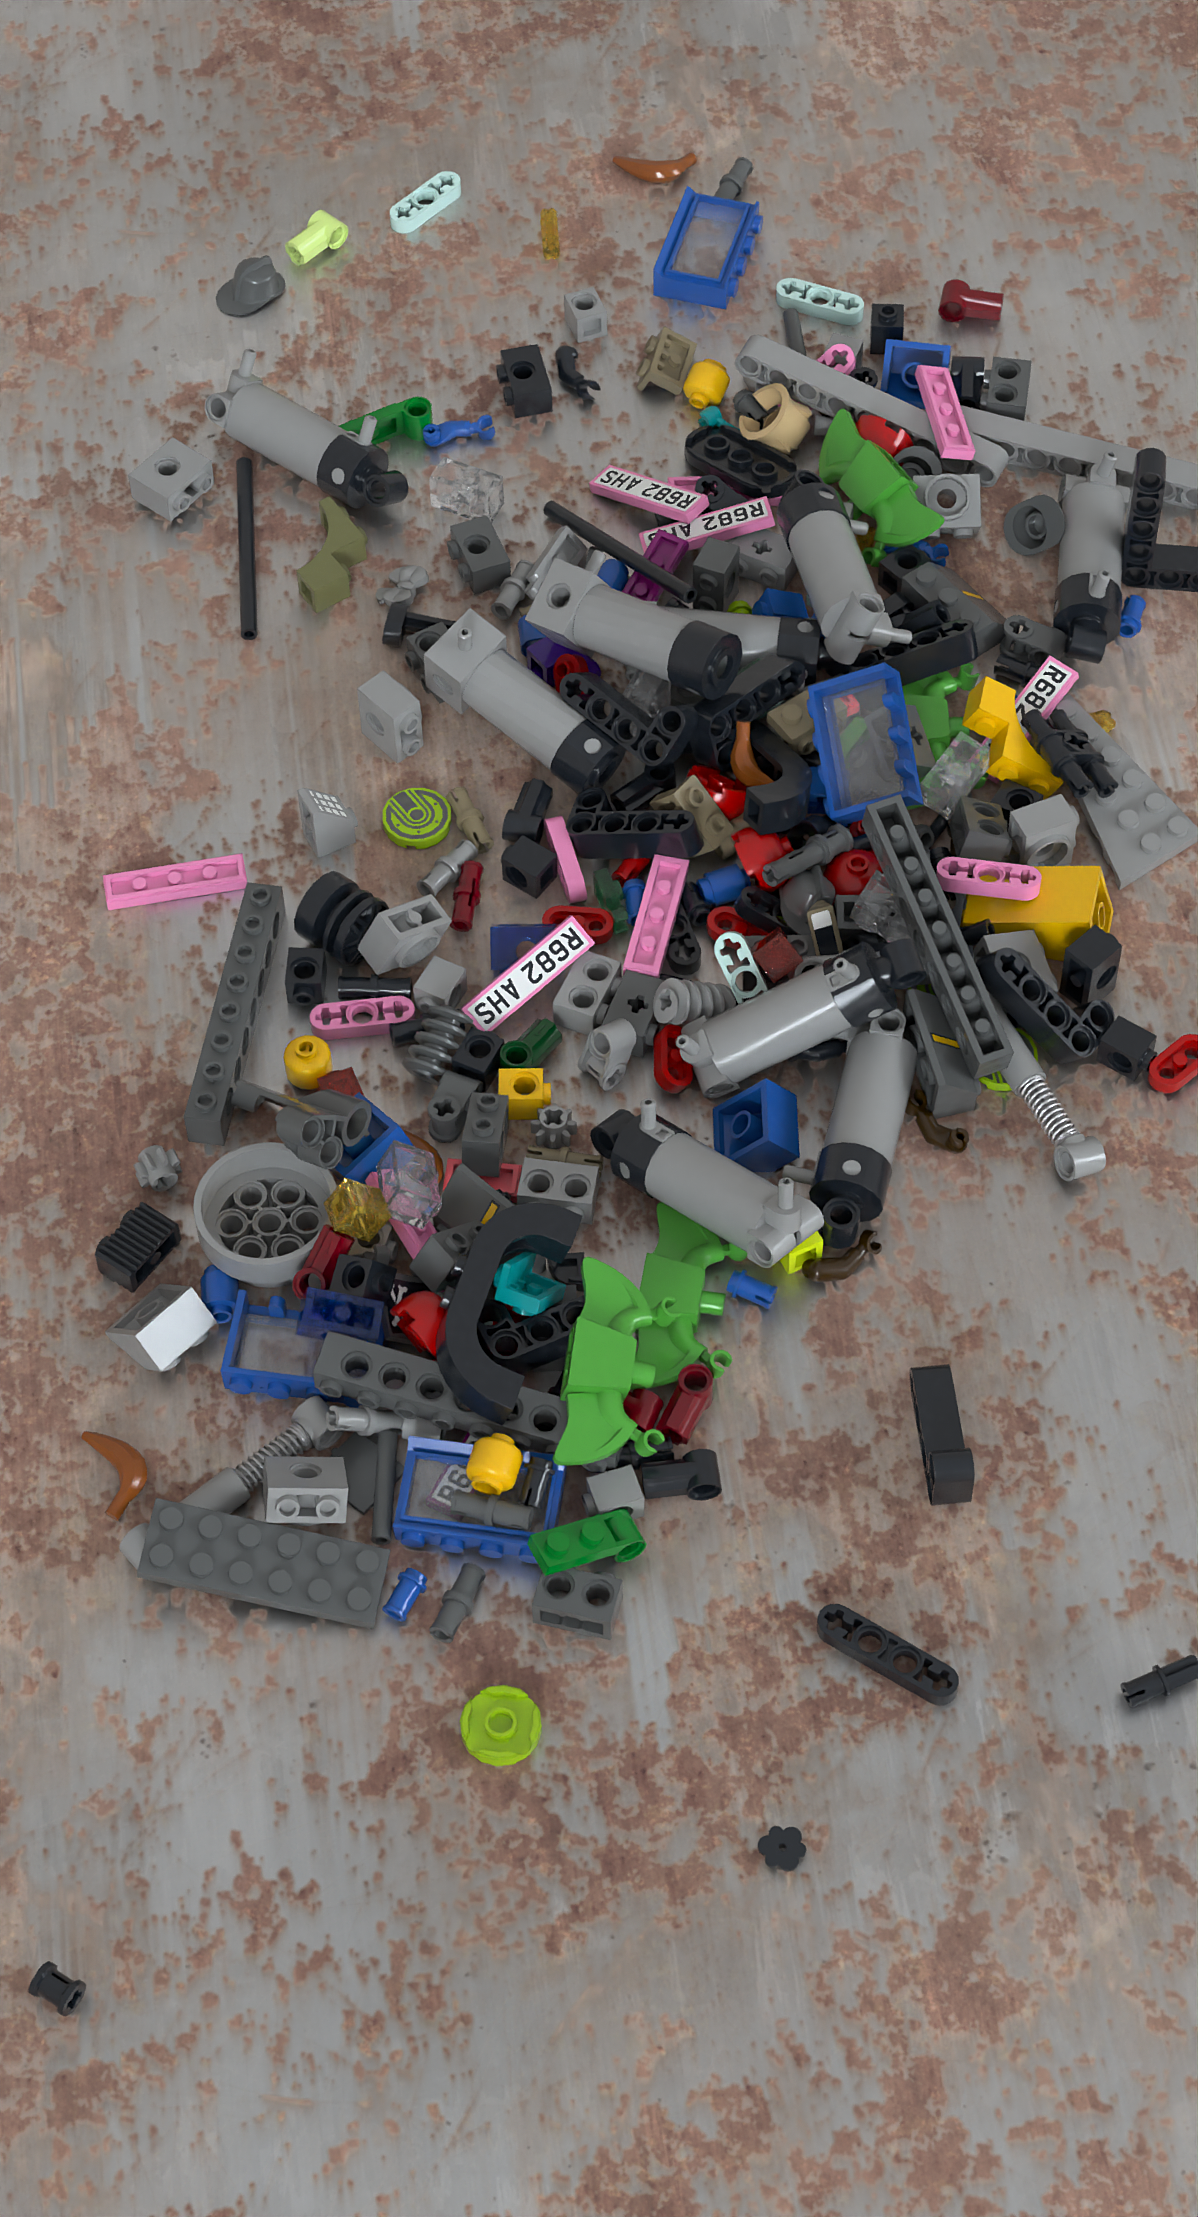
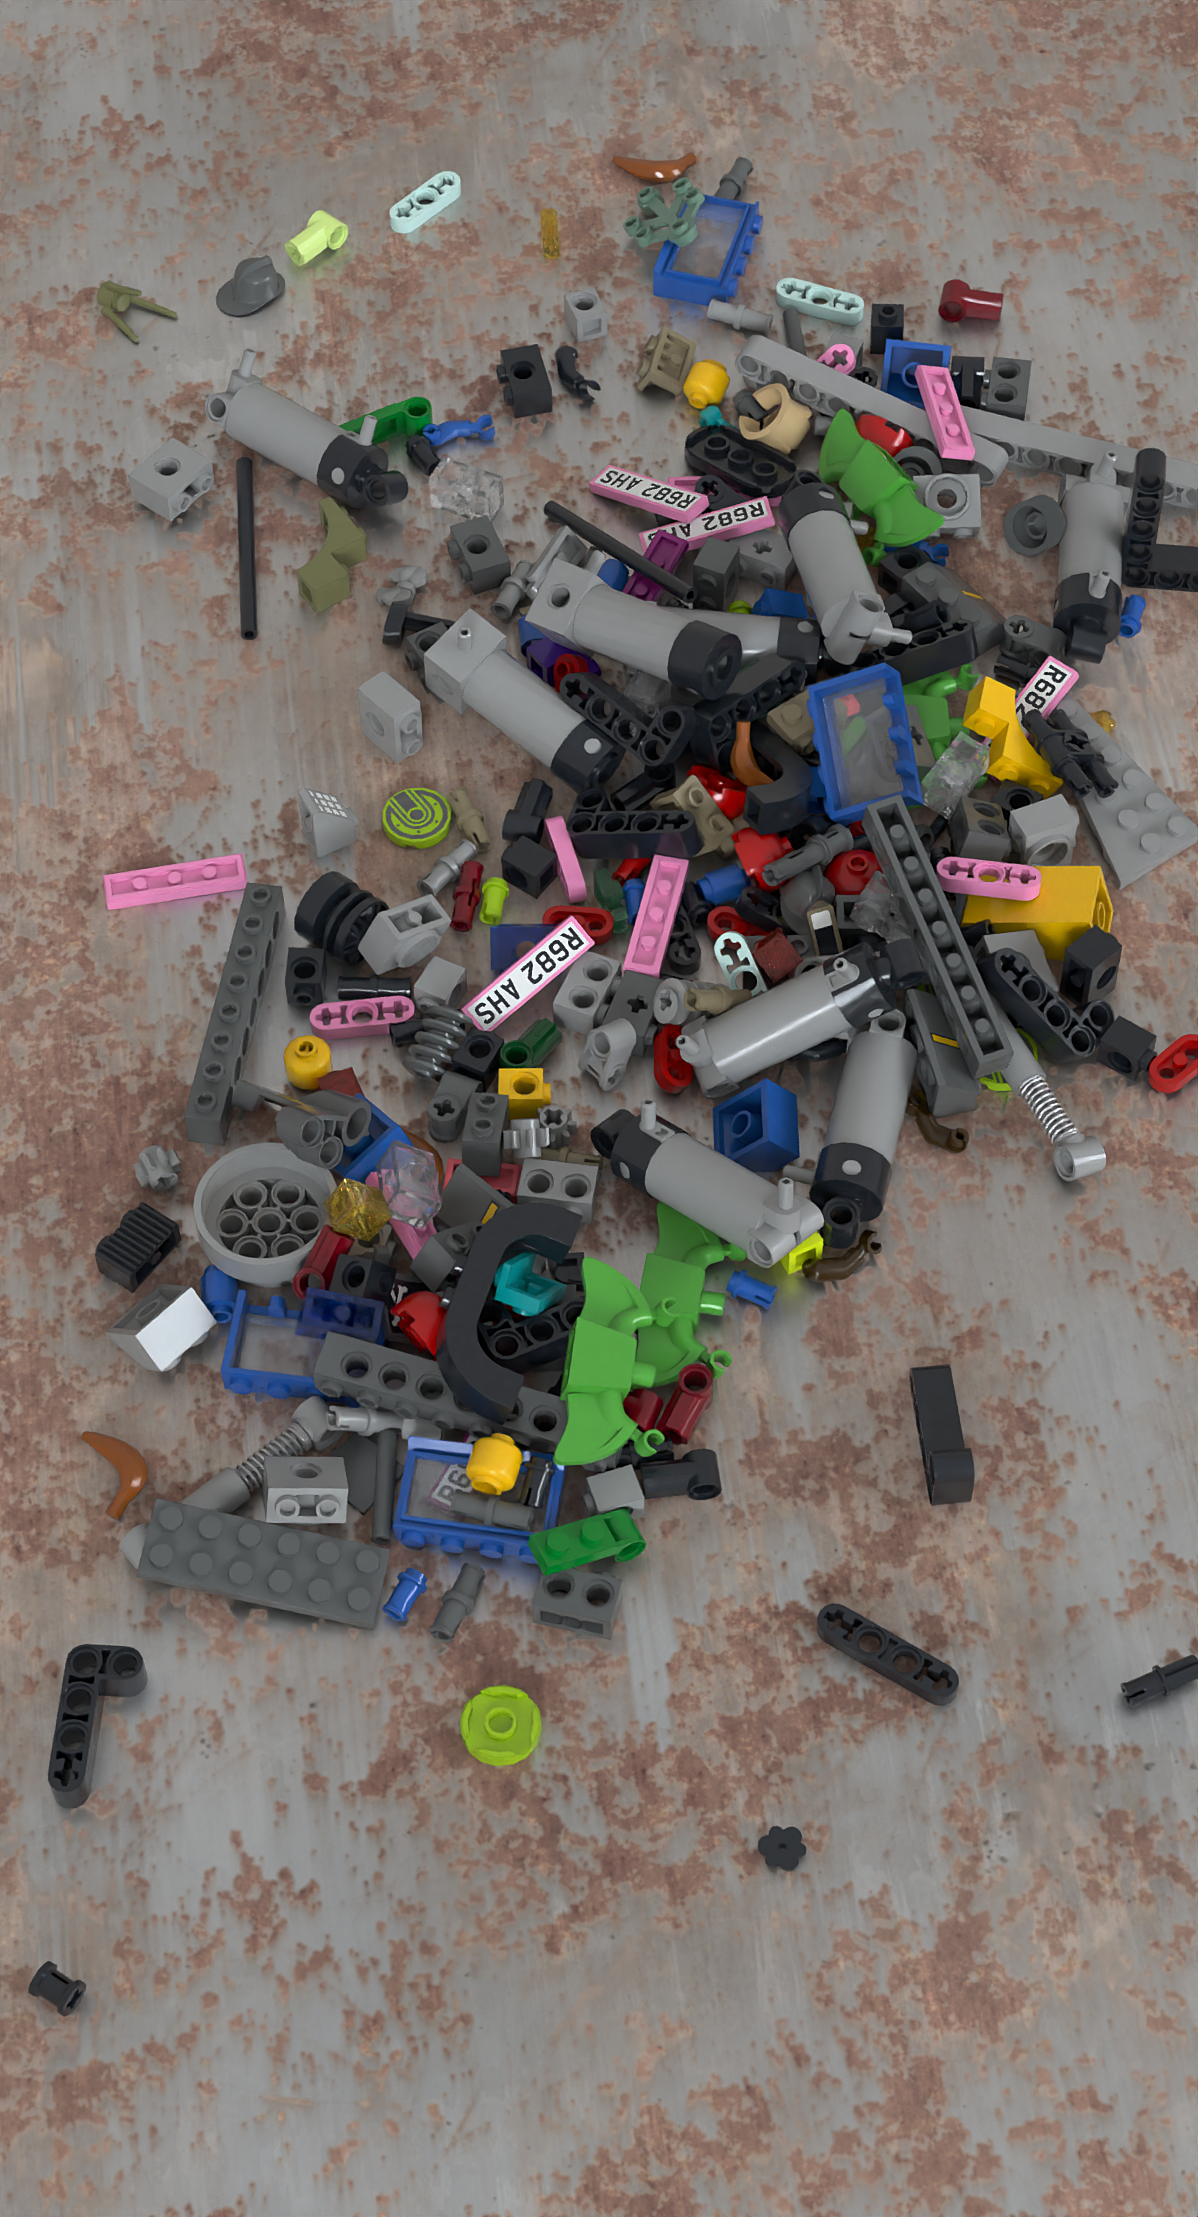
none -> black beam [48,1644,148,1809]
none -> olive plant [97,280,177,343]
none -> black pin [405,435,443,476]
none -> lime pin [479,877,510,925]
none -> light grey gear [503,1118,550,1158]
none -> sand green plant [623,177,705,248]
none -> dark tan pin [683,985,753,1015]
none -> light grey pin [707,298,773,335]

